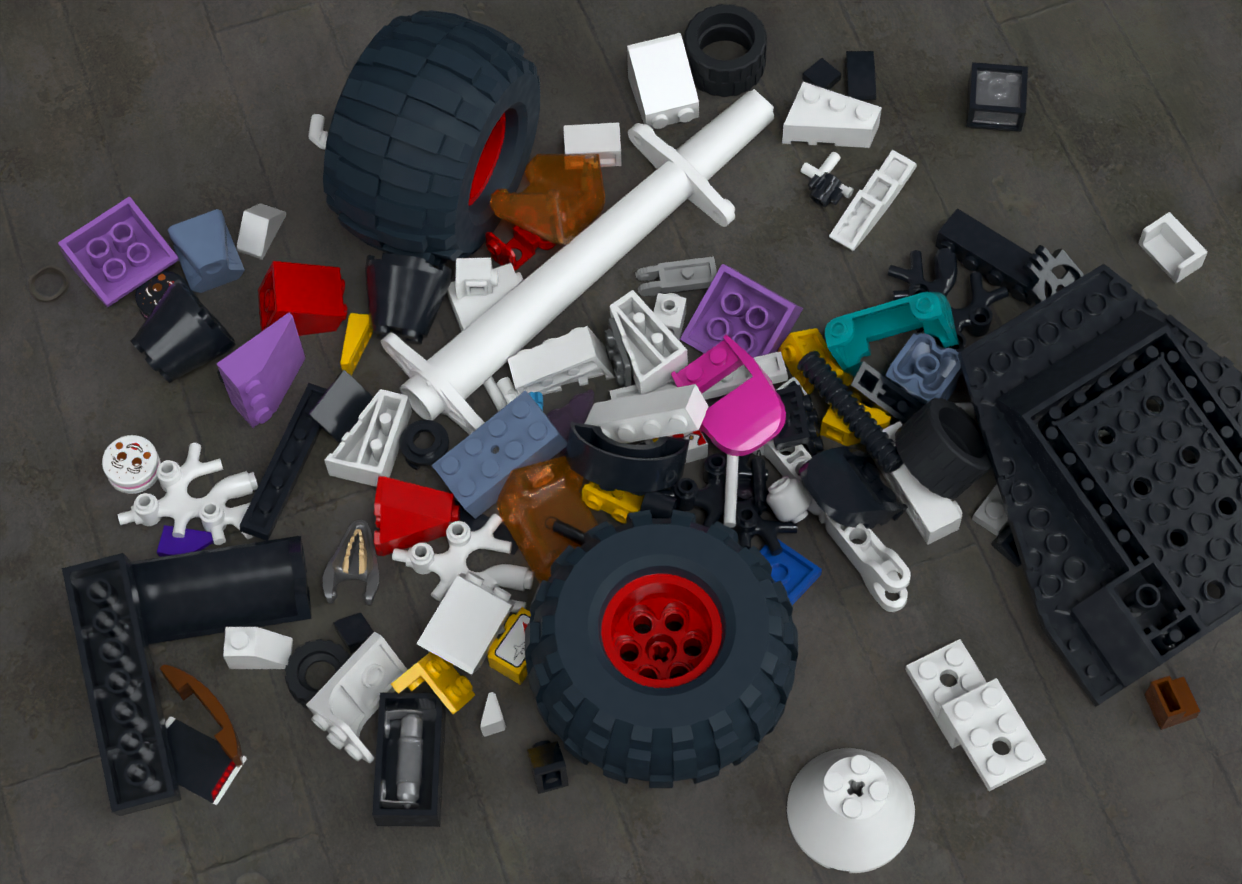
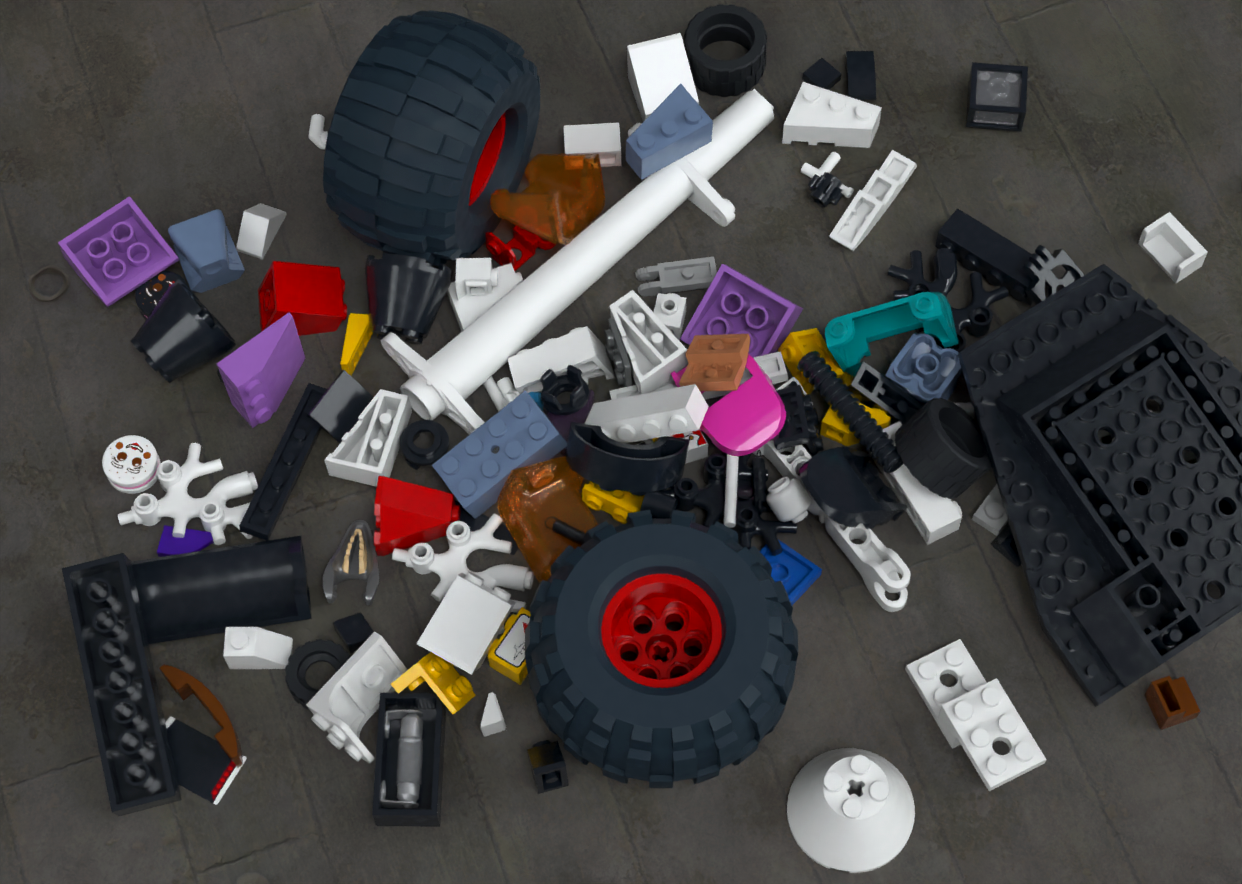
none -> black piece [540,365,590,416]
none -> sand blue wedge [626,83,713,180]
none -> nougat slope [679,334,750,391]

